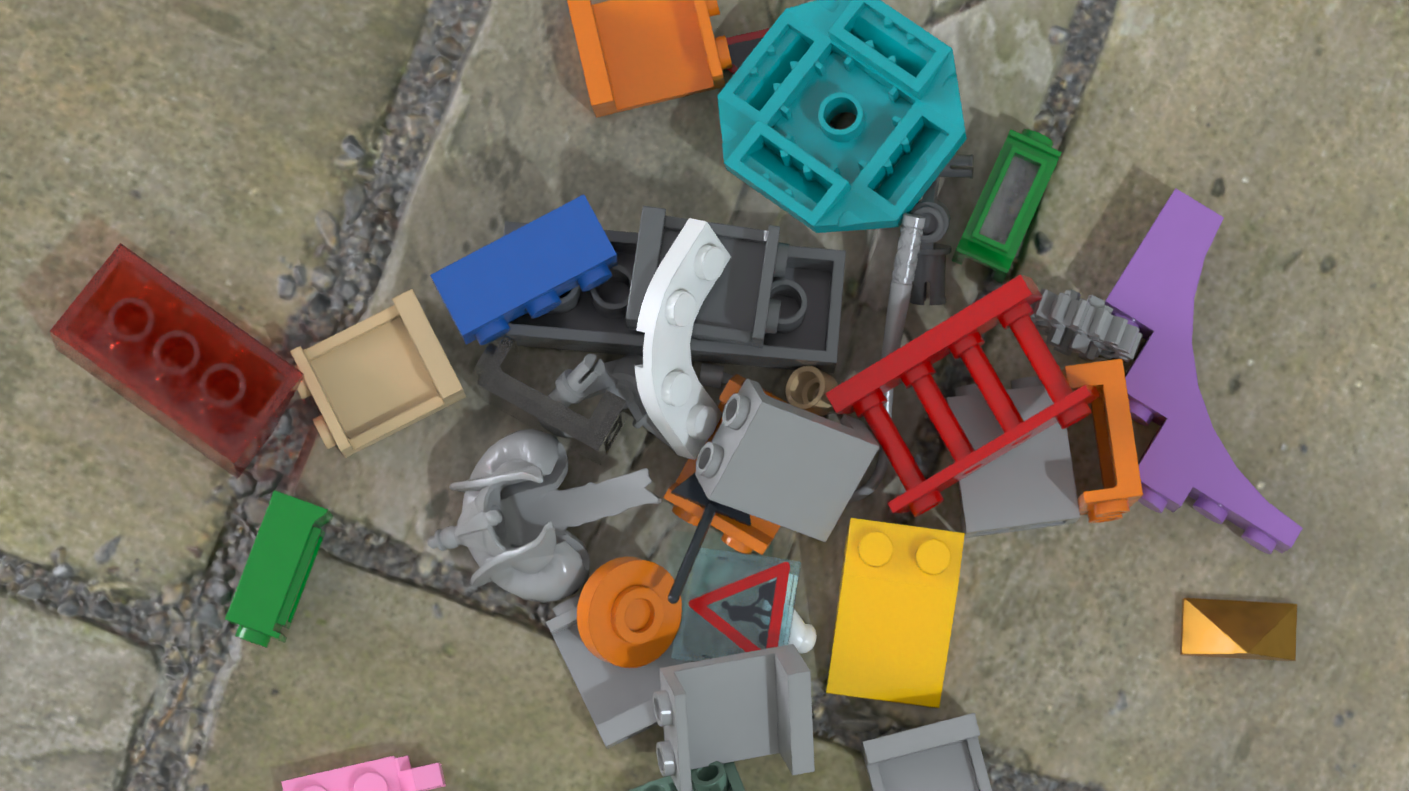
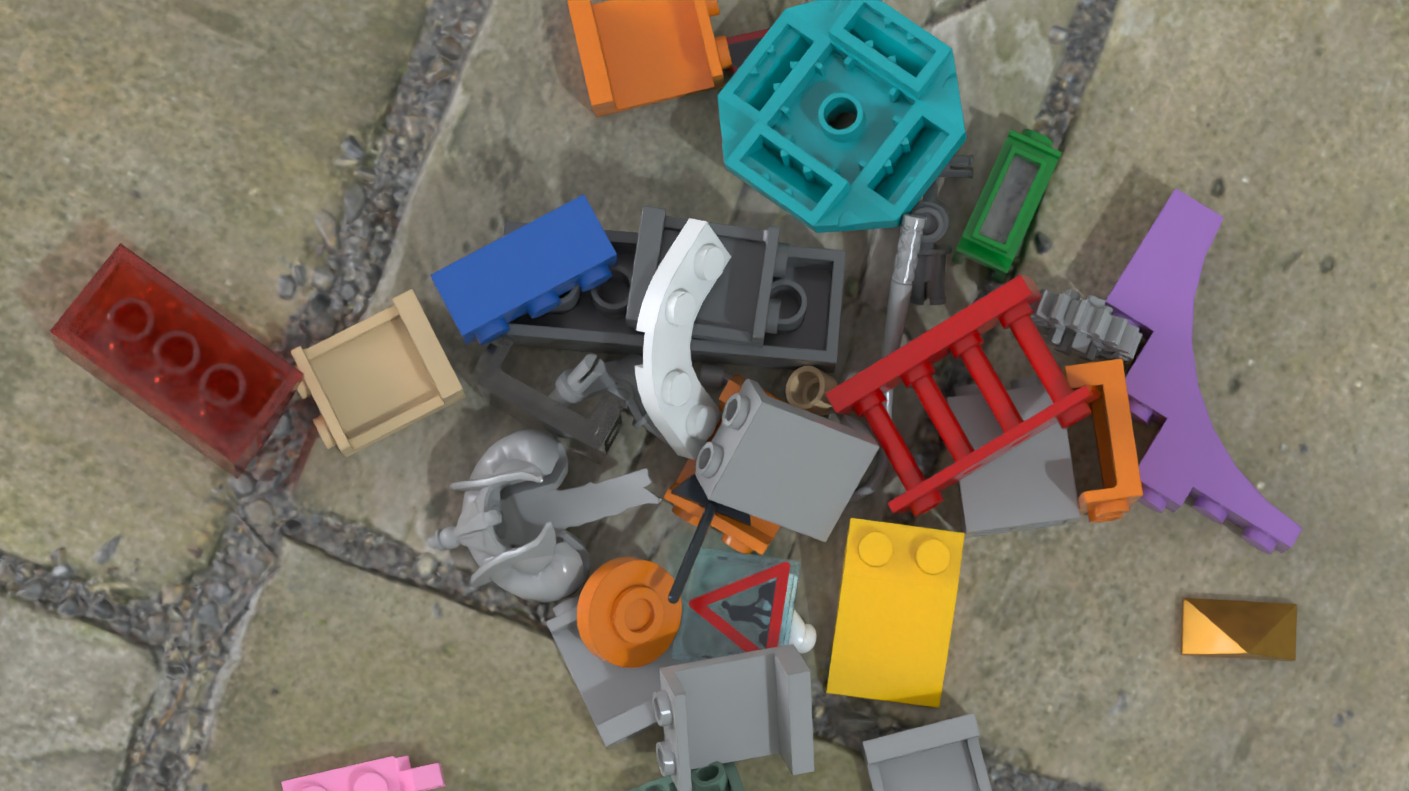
green window [225,490,333,648] -> none

